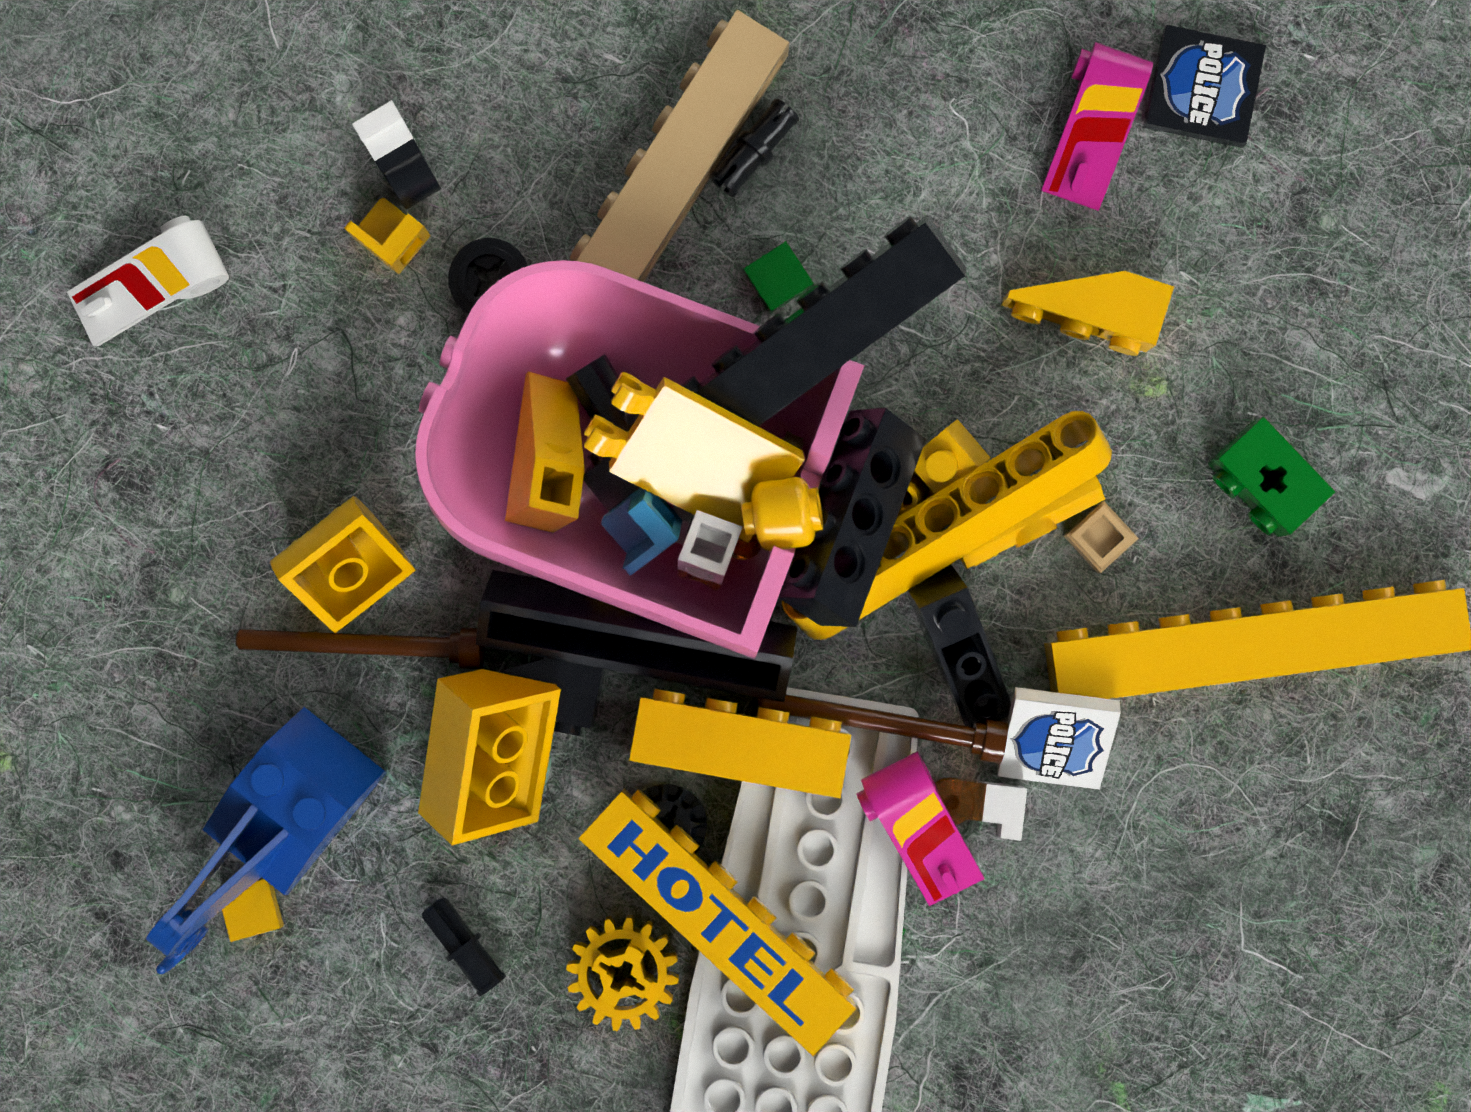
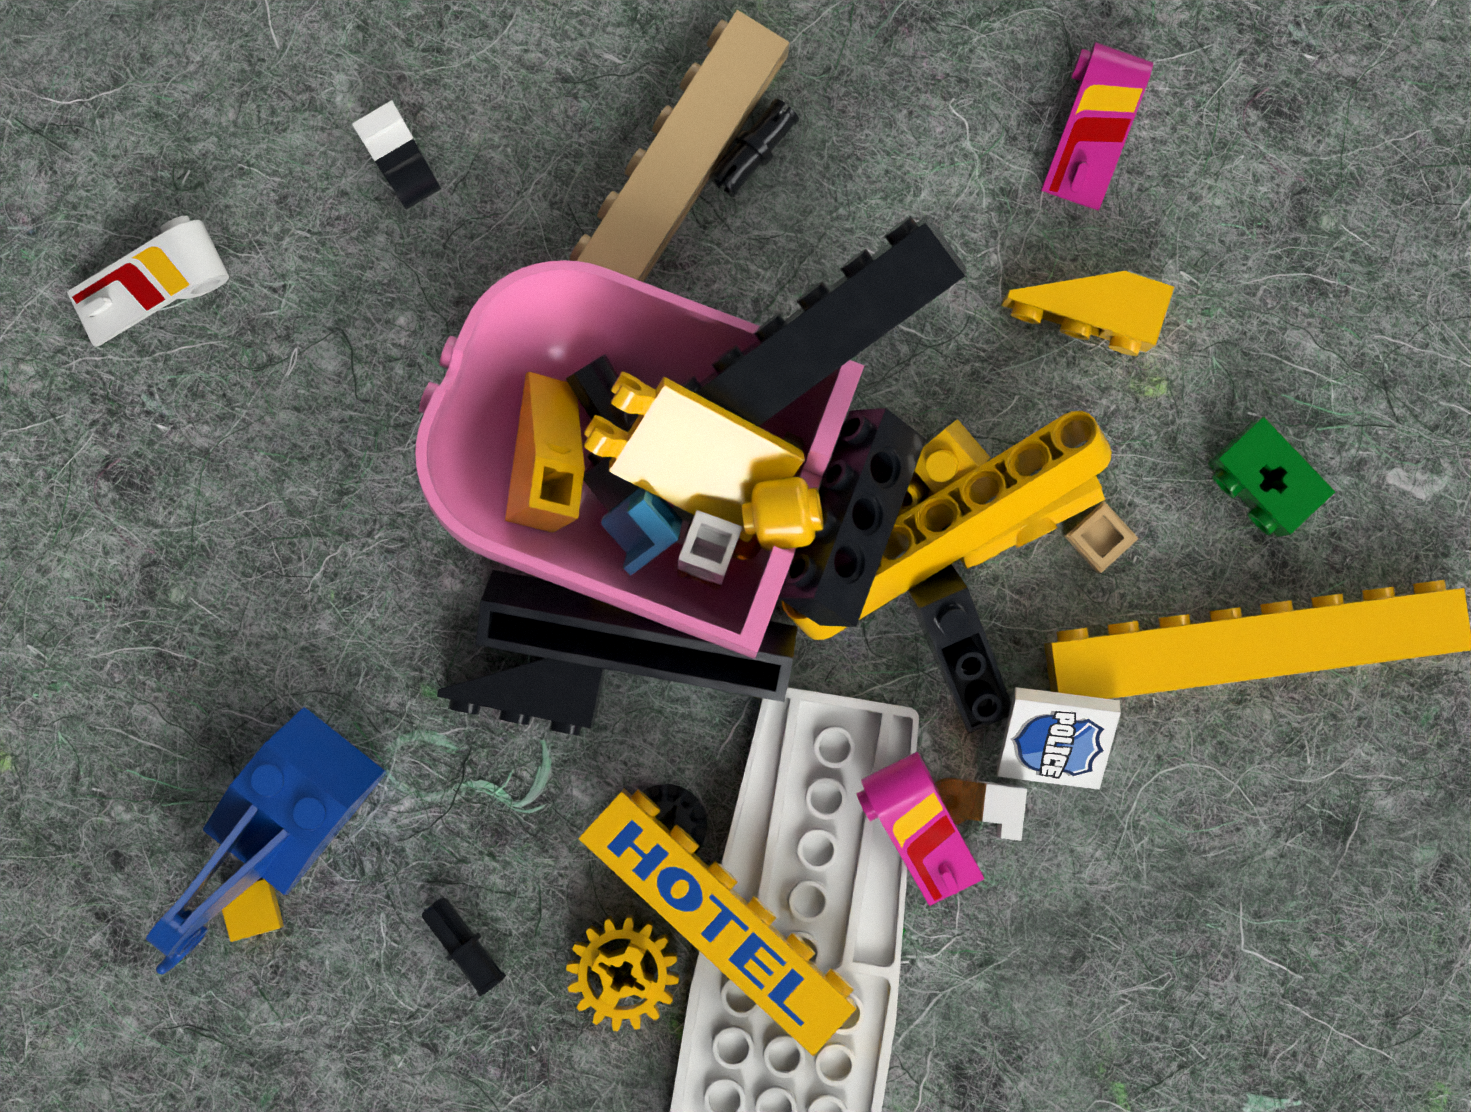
reddish brown piece [236,627,485,669] -> none
yellow brick [270,496,416,634] -> none
yellow panel [344,198,431,274] -> none
yellow slope [418,669,561,845] -> none
black gear [448,238,528,314] -> none
yellow wedge [629,689,852,799] -> none
green tile [743,241,814,313] -> none
reddish brown piece [757,694,1008,764] -> none
tile [1143,25,1266,148] -> none

